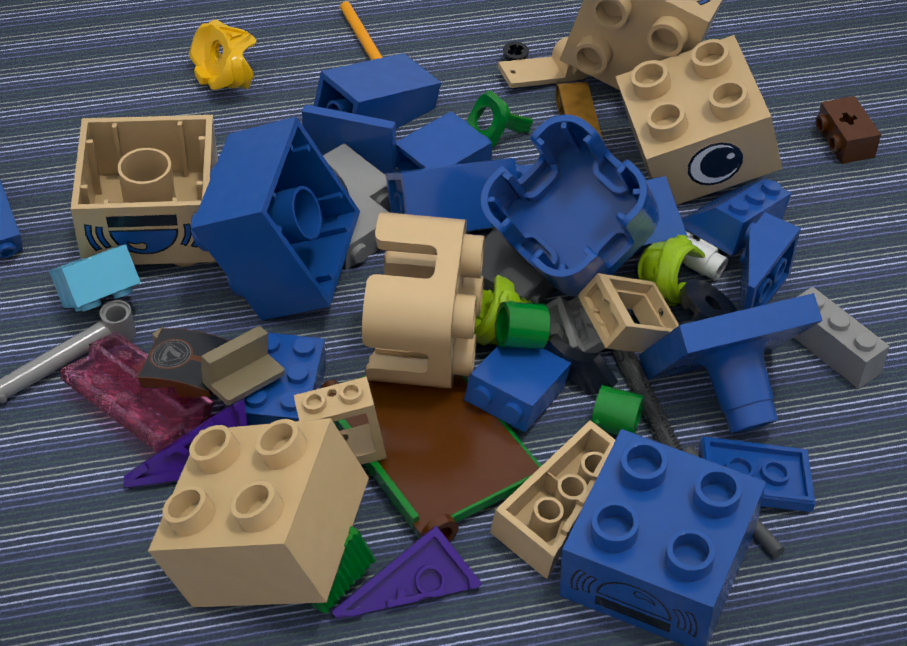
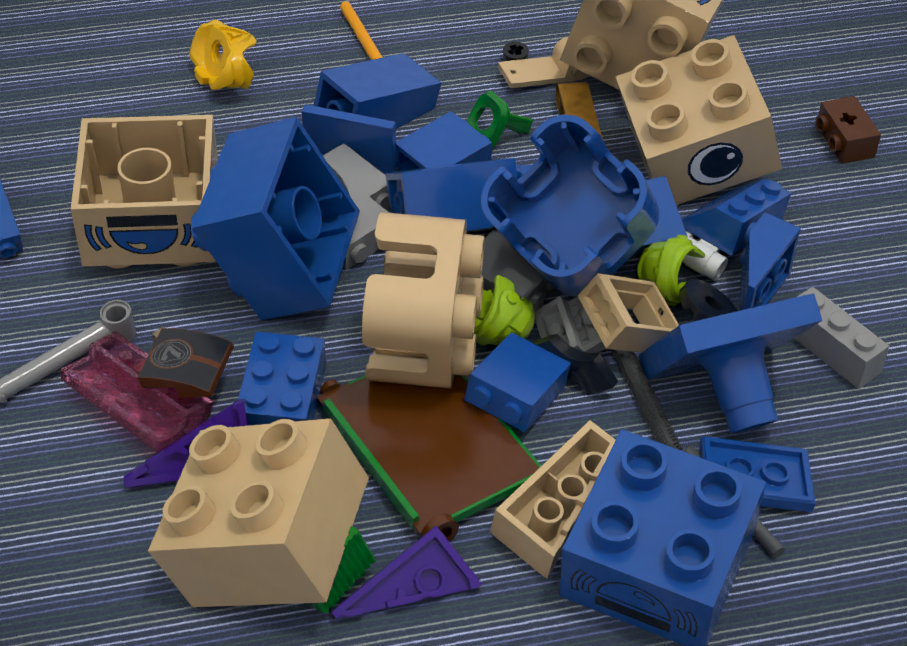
medium azure brick [49,244,141,312] -> none
dark tan panel [201,326,284,405] -> none
tan window [294,376,387,465] -> none
green piece [495,300,550,349] -> none
green piece [591,385,644,436] -> none

